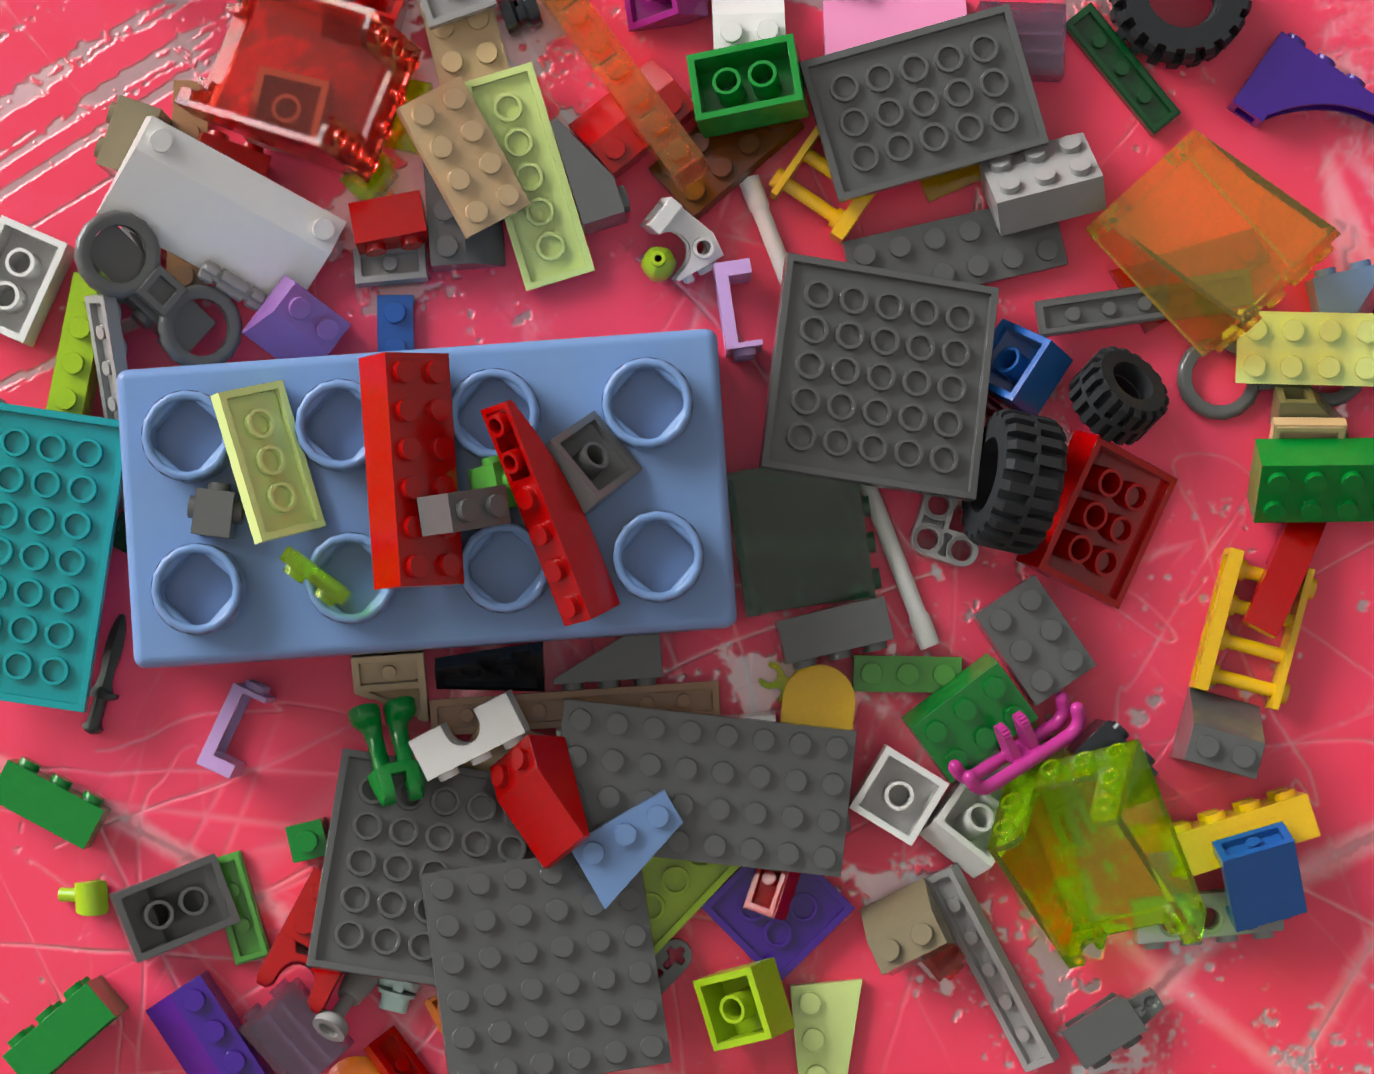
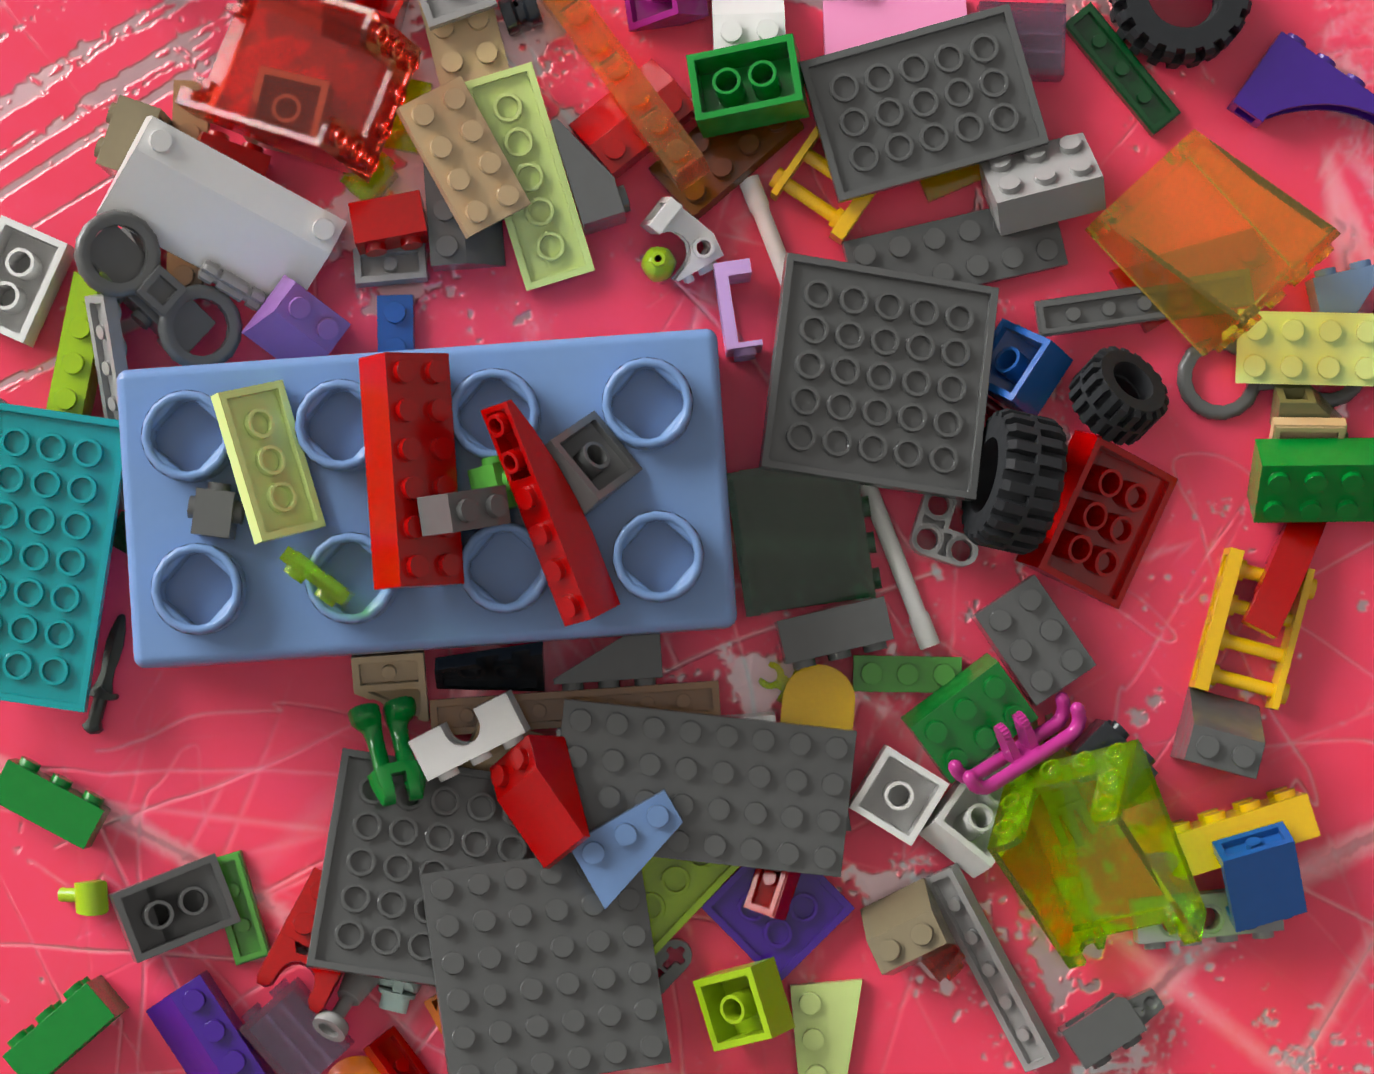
lavender panel [196,679,277,779] -> none
green brick [285,817,329,863] -> none

